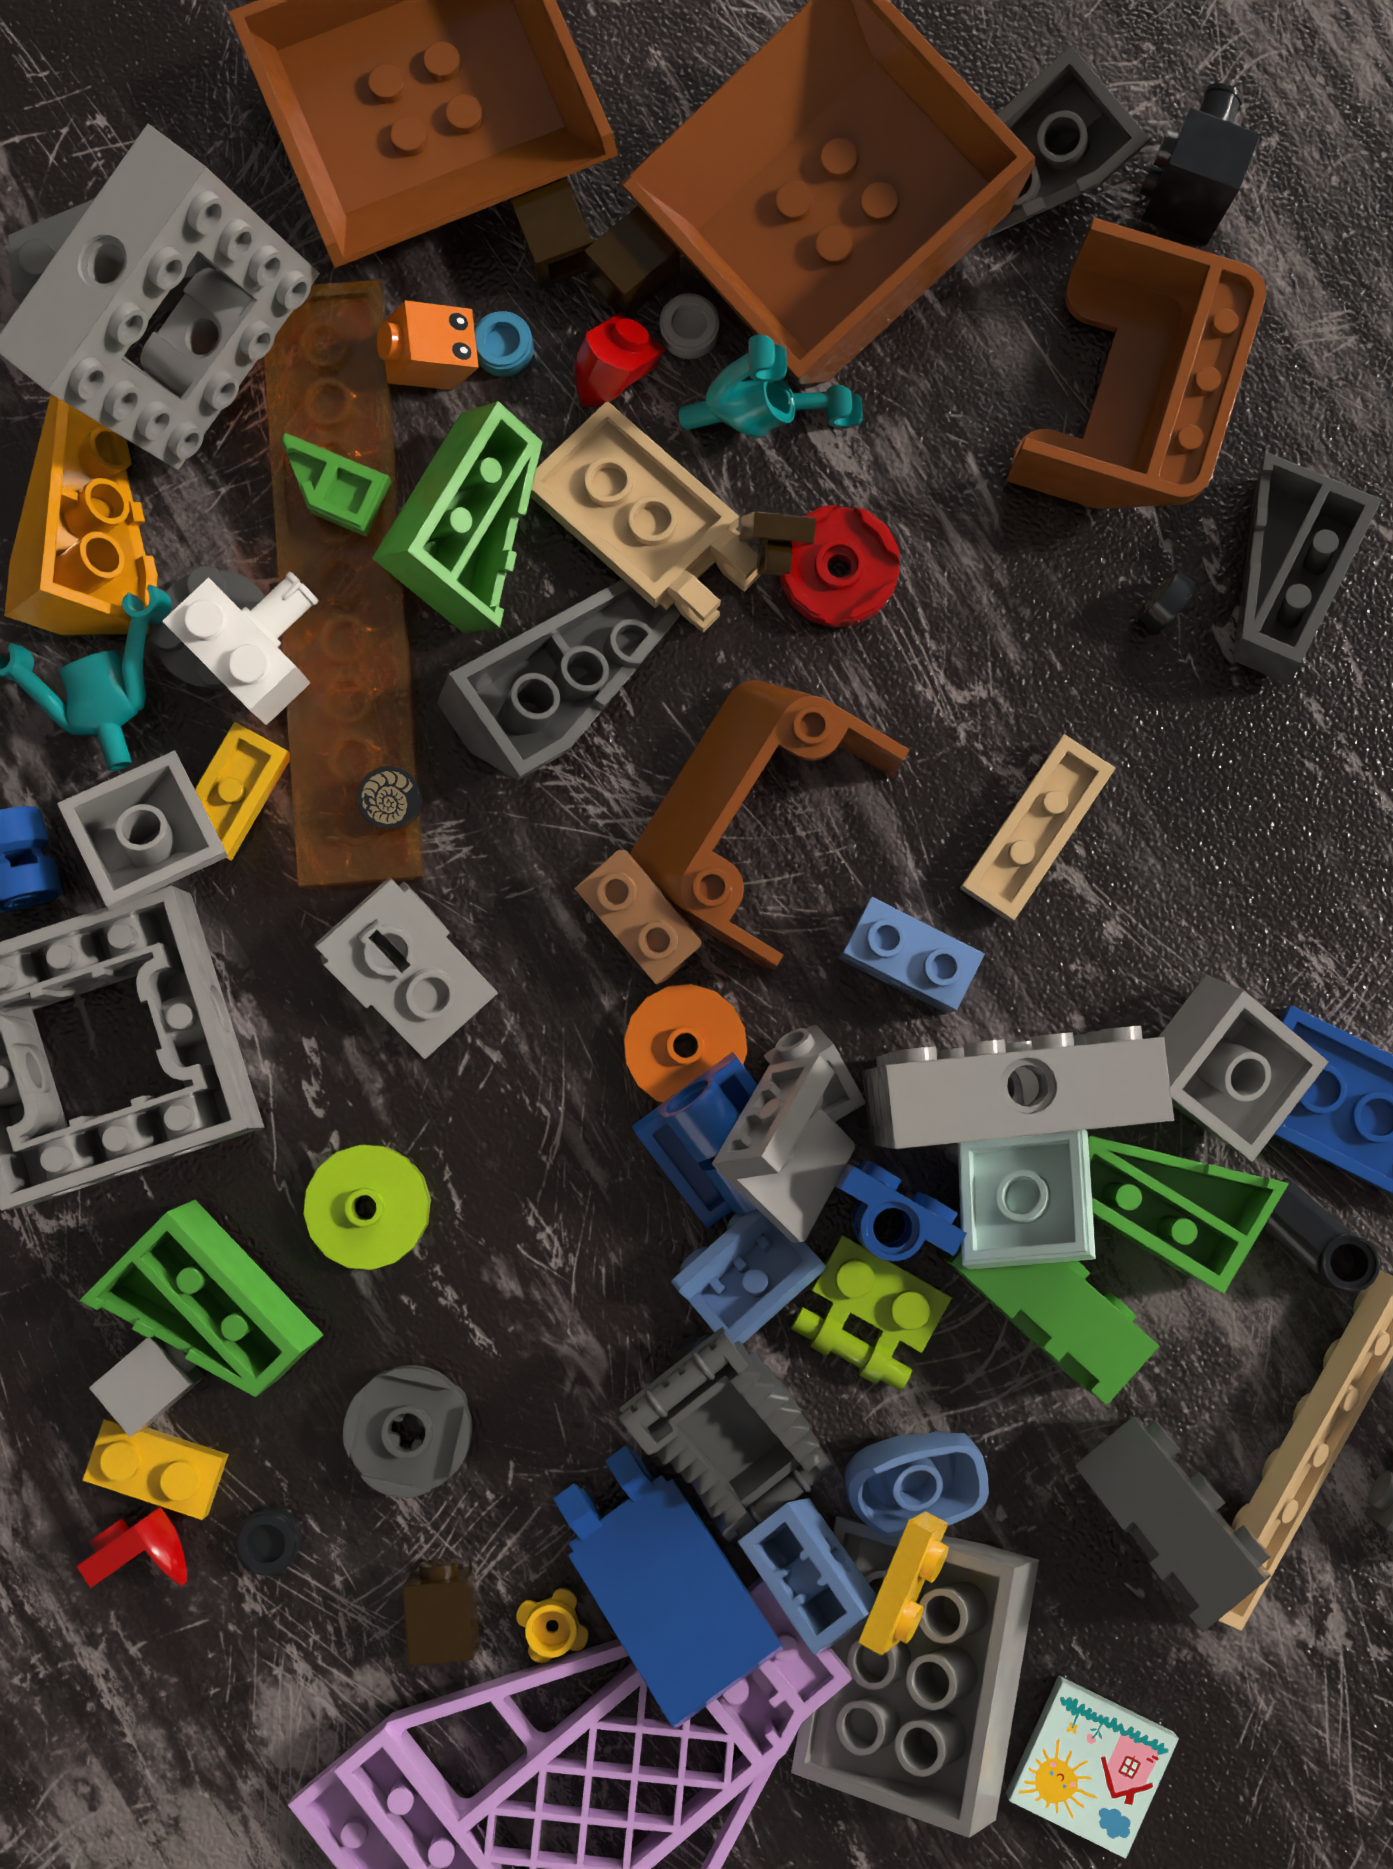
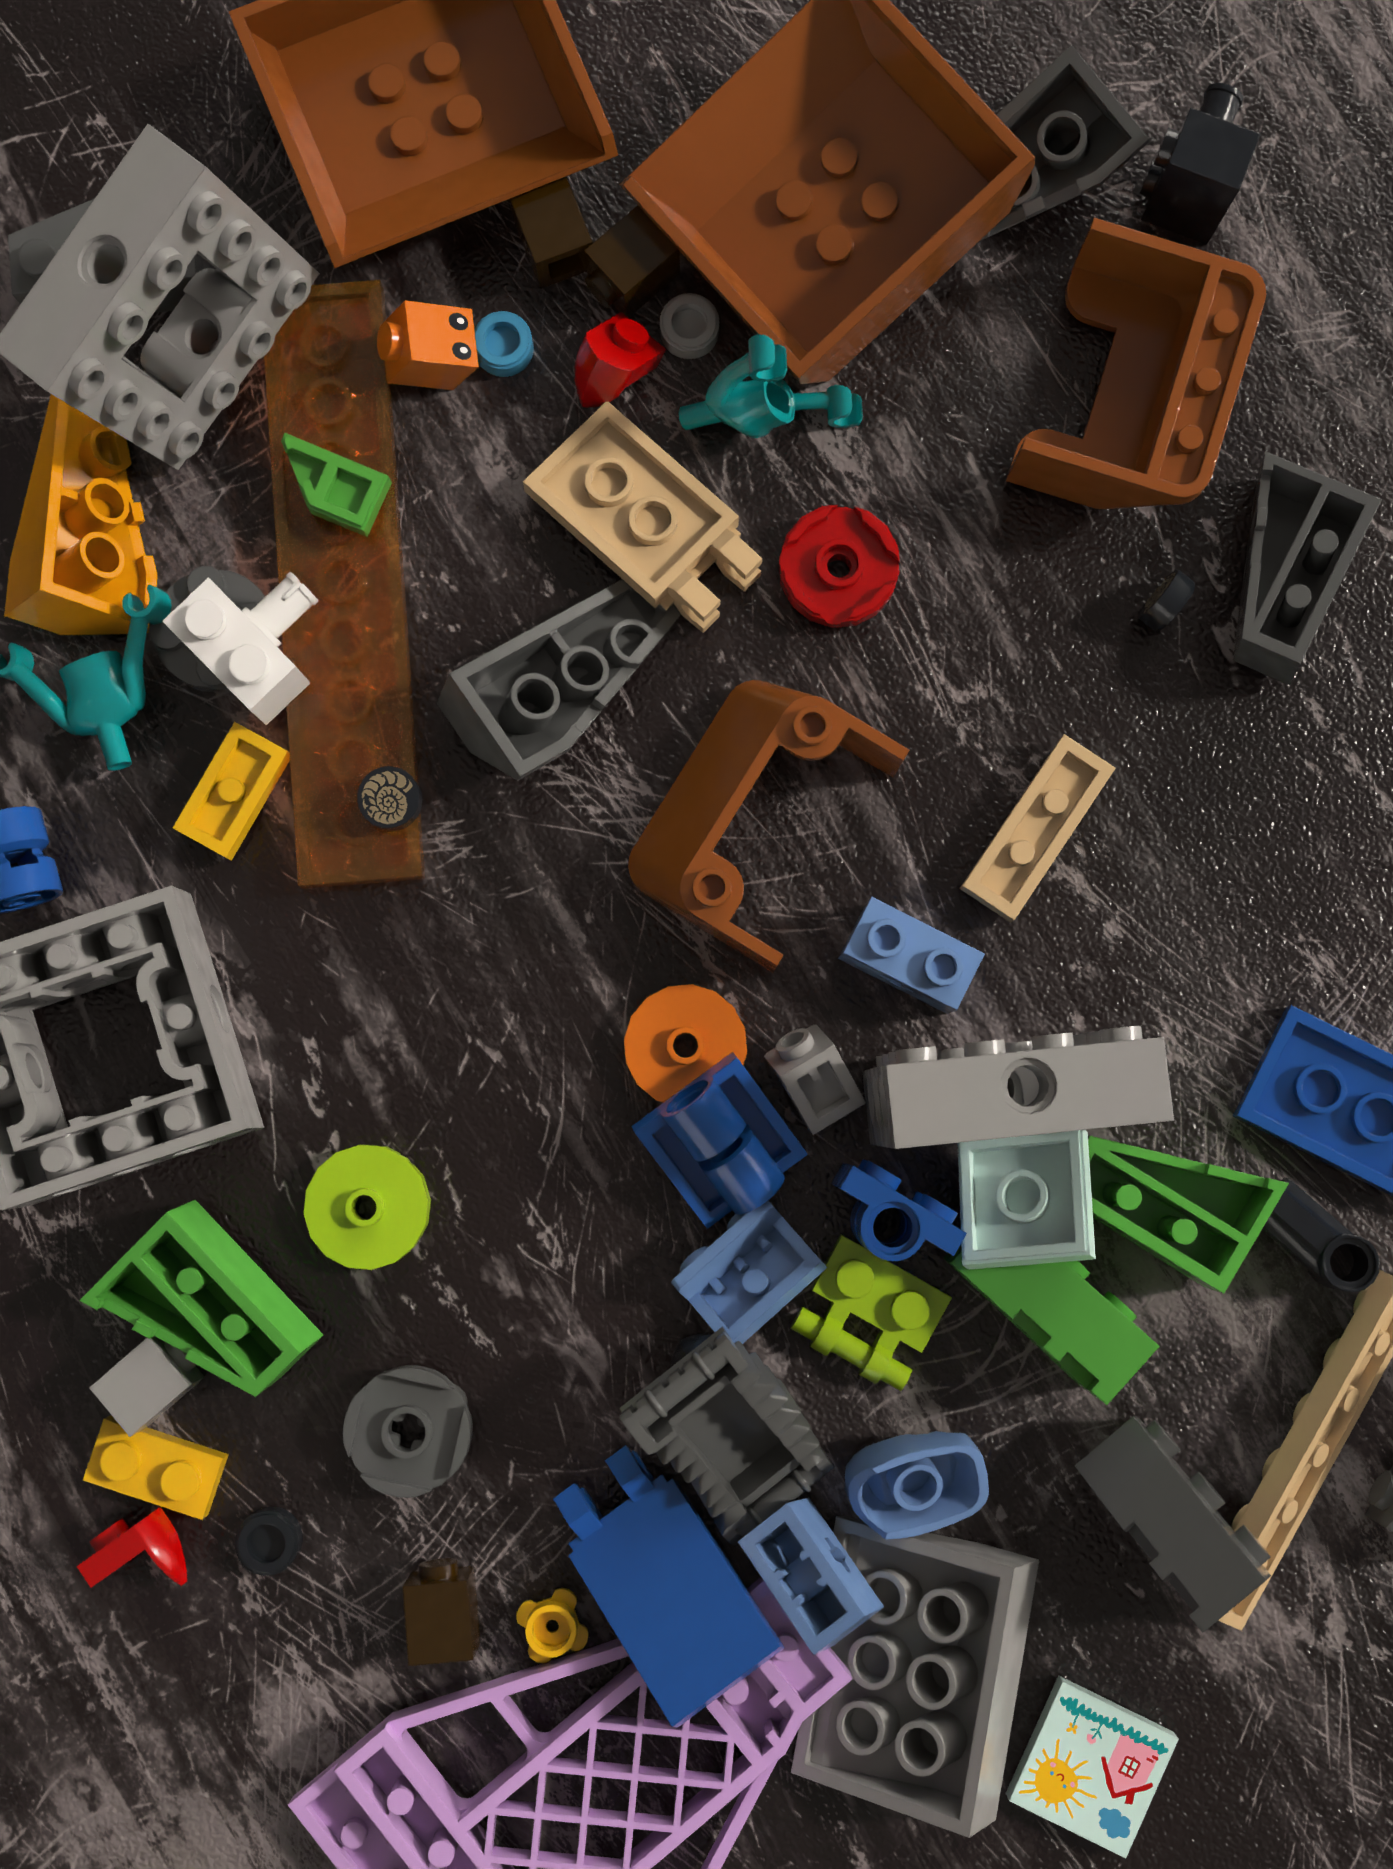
light grey slope [57,751,228,912] -> none
light grey piece [314,877,498,1059] -> none
bright green wedge [372,401,542,633] -> none
medium nougat bracket [574,850,703,984] -> none
light grey bracket [712,1055,855,1243] -> none
dark brown tile [739,511,816,576] -> none
yellow plate [858,1511,949,1656] -> none
light grey slope [1159,974,1329,1162] -> none

